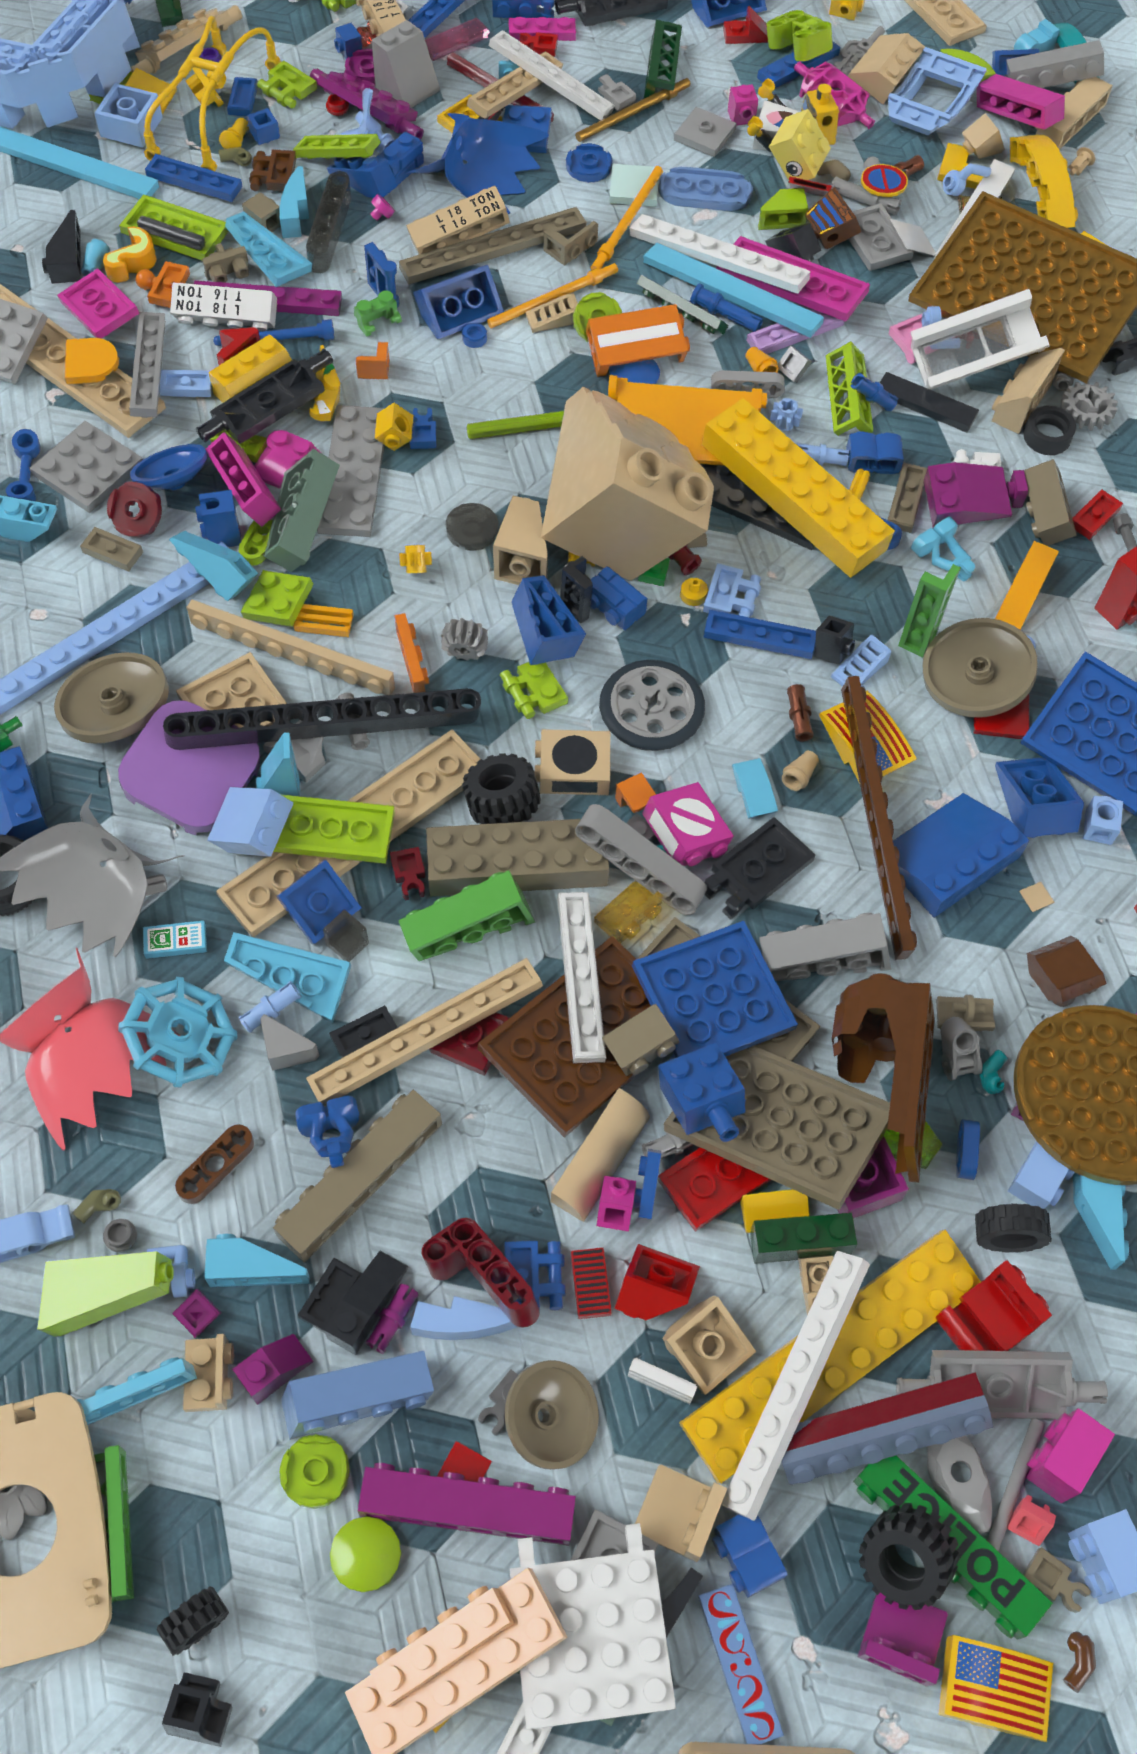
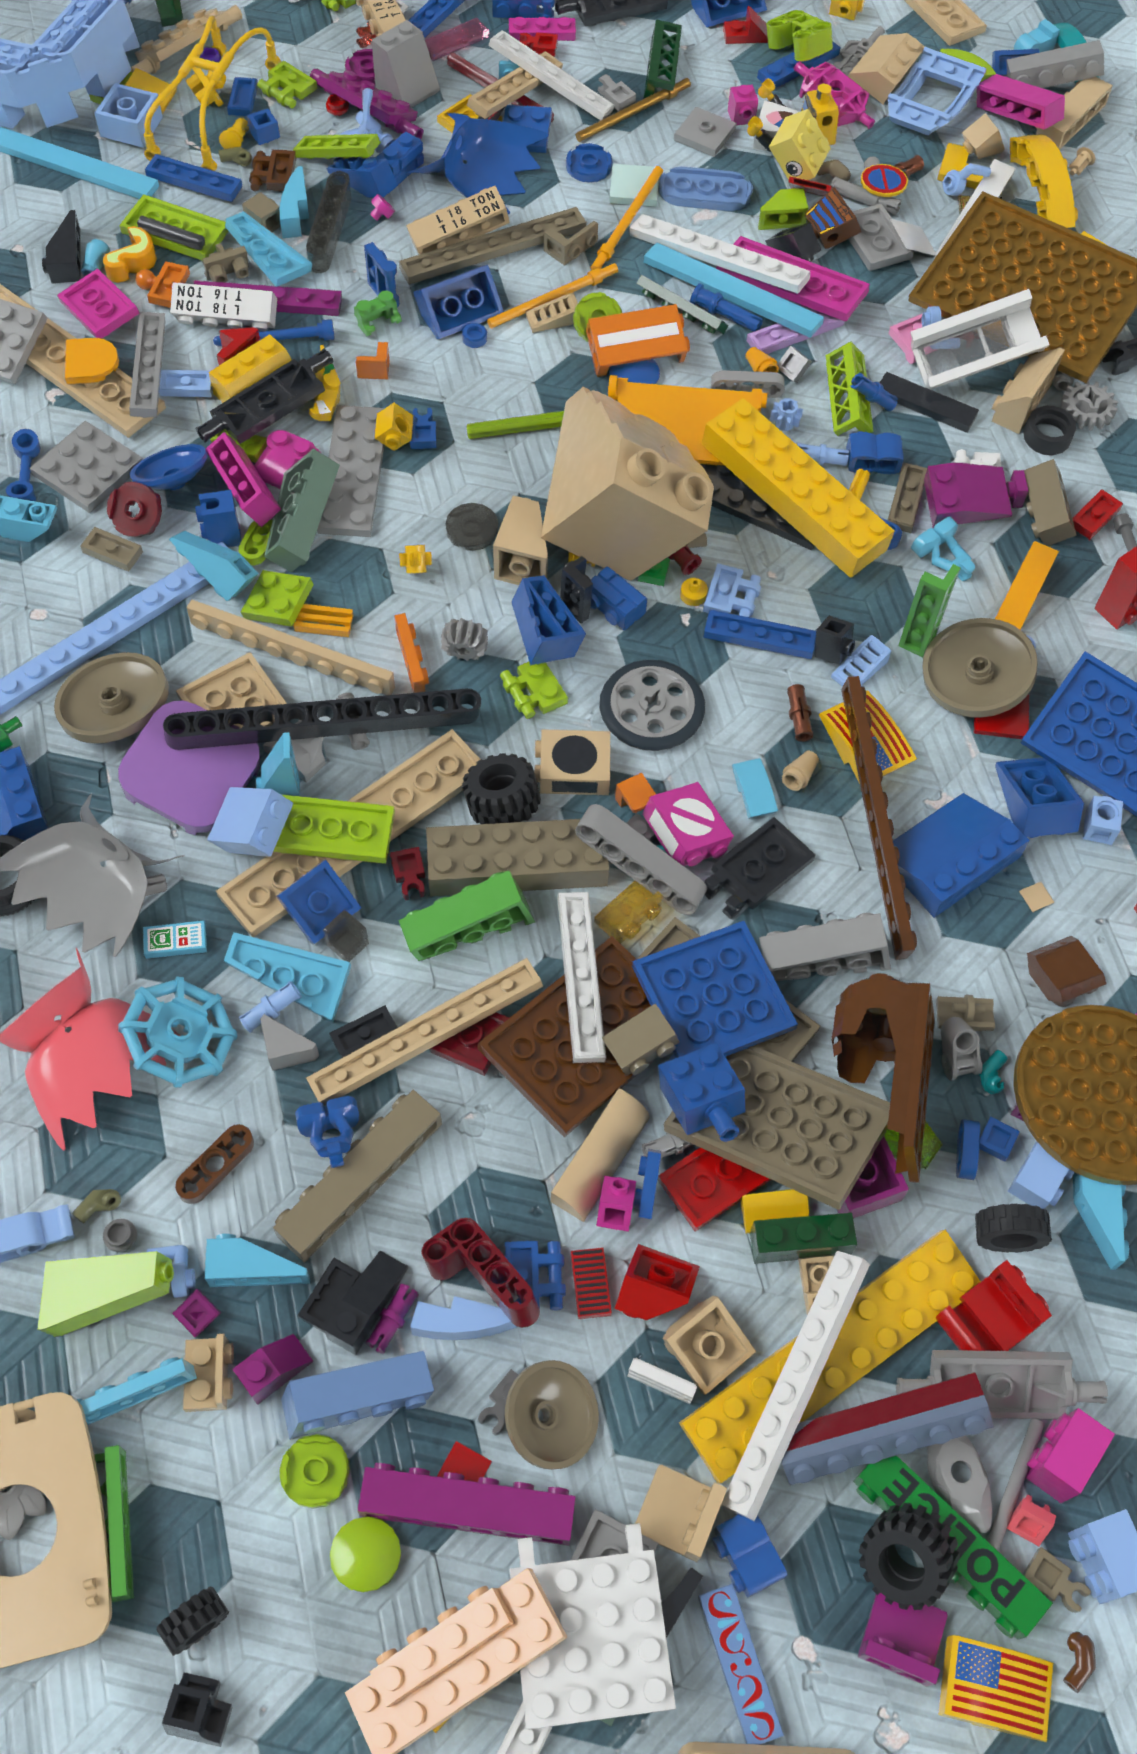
blue plate [334,22,362,59] -> none
none -> blue plate [979,1117,1020,1162]

